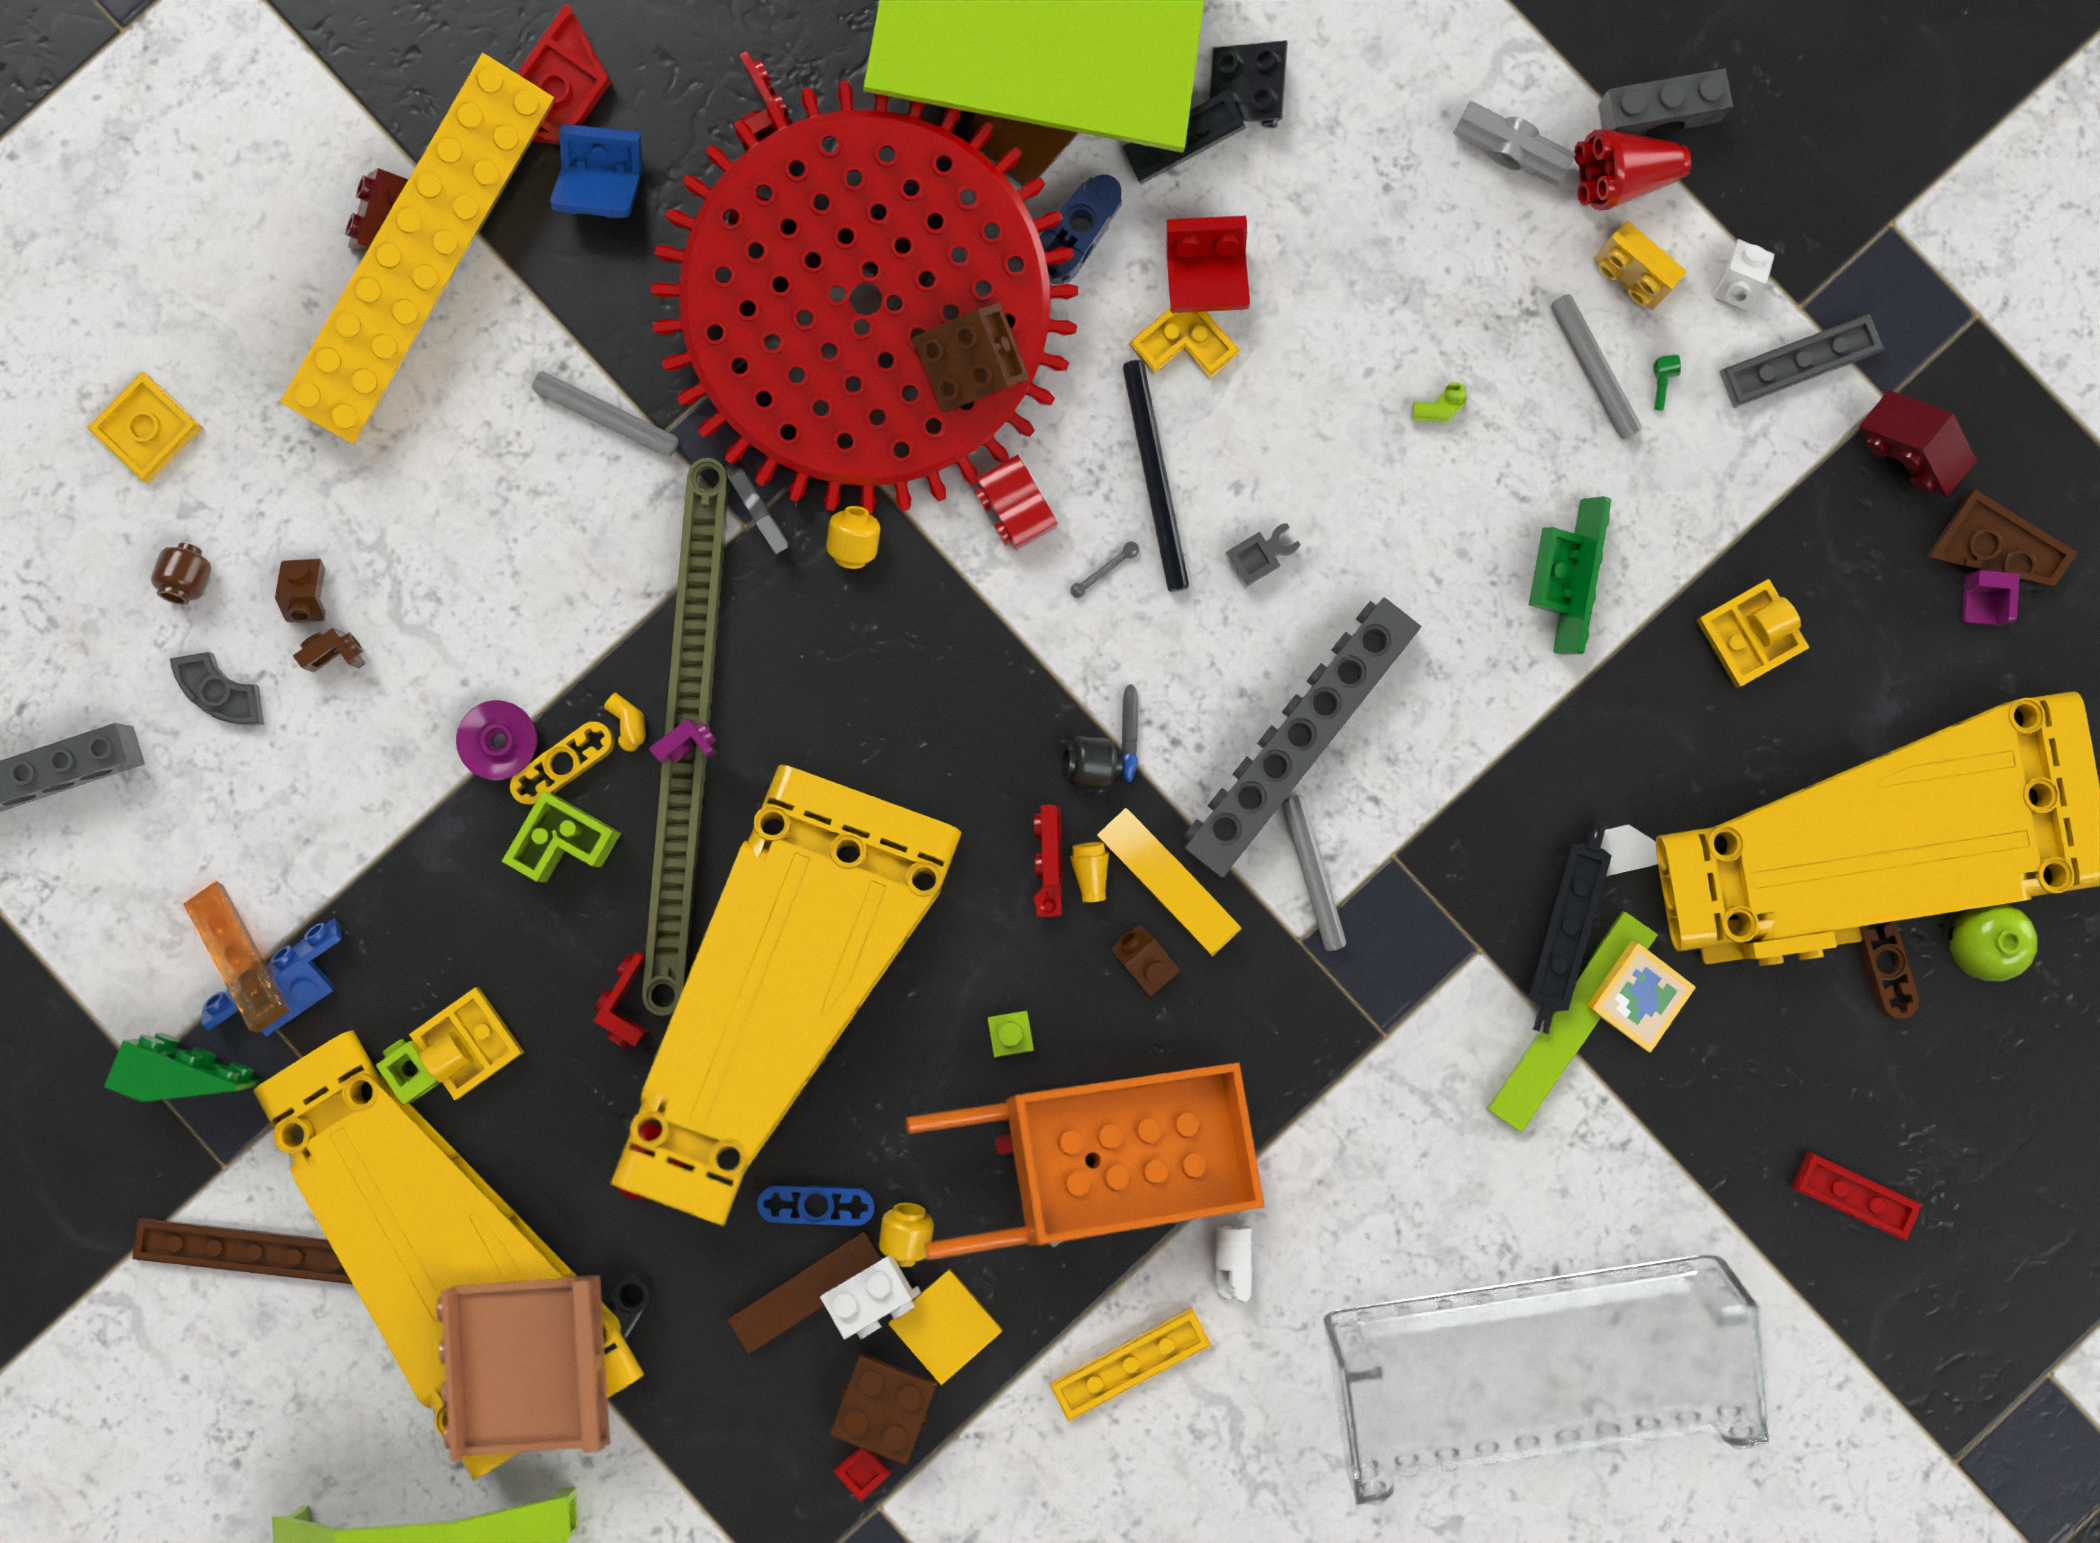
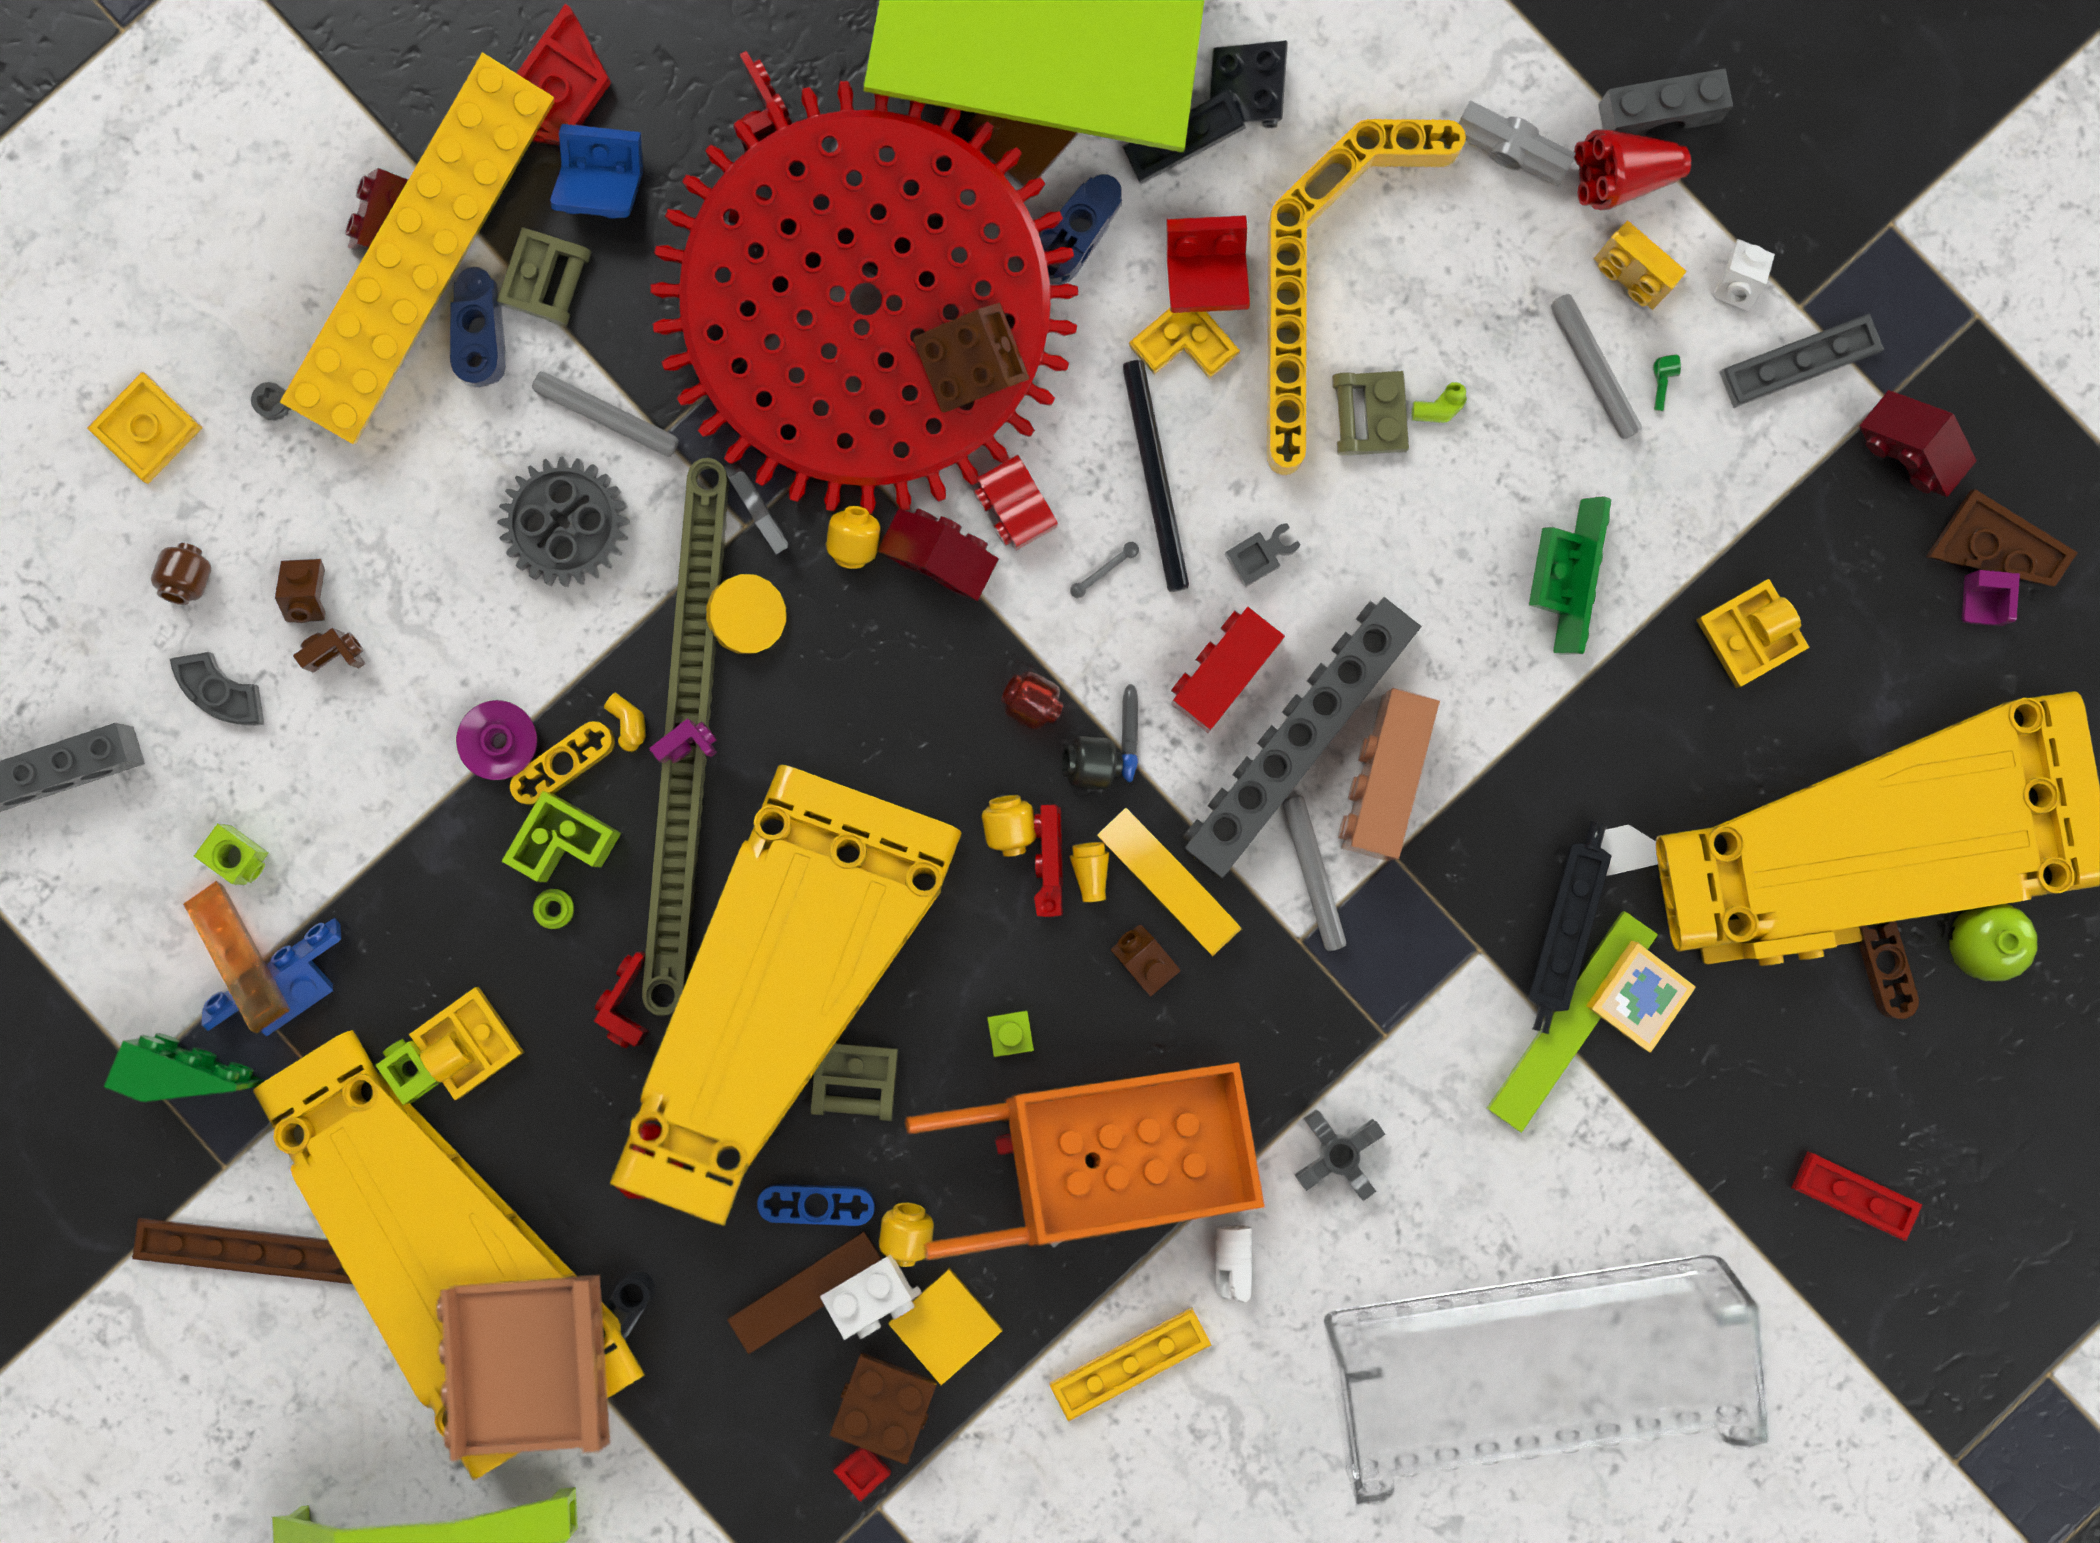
none -> lime brick [194,823,269,885]
none -> dark grey bush [251,382,291,421]
none -> dark blue piece [450,267,506,388]
none -> olive plate [497,227,592,326]
none -> dark grey gear [497,457,630,587]
none -> lime plate [533,889,574,929]
none -> yellow tile [706,574,786,654]
none -> olive plate [811,1043,898,1121]
none -> dark red brick [877,508,999,601]
none -> yellow head [981,795,1036,857]
none -> clear red head [1001,670,1063,730]
none -> red brick [1171,606,1285,733]
none -> yellow beam [1267,119,1466,475]
none -> dark grey pin [1294,1109,1386,1201]
none -> olive plate [1332,371,1409,456]
none -> nougat brick [1338,688,1440,861]

